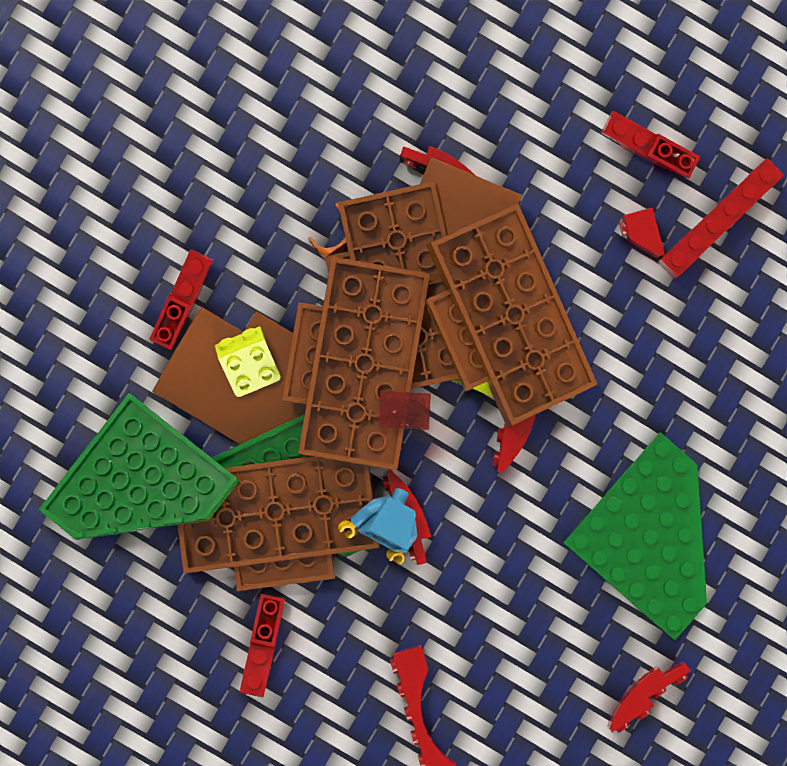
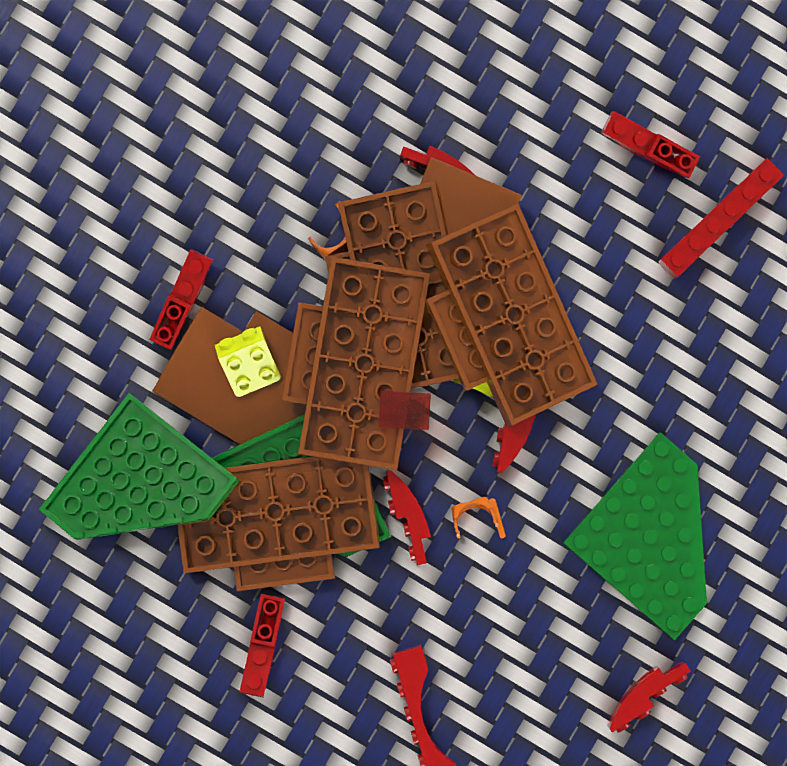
dark azure torso [338,488,417,564] -> none
red slope [619,208,665,259] -> none
none -> orange helmet [451,497,506,539]

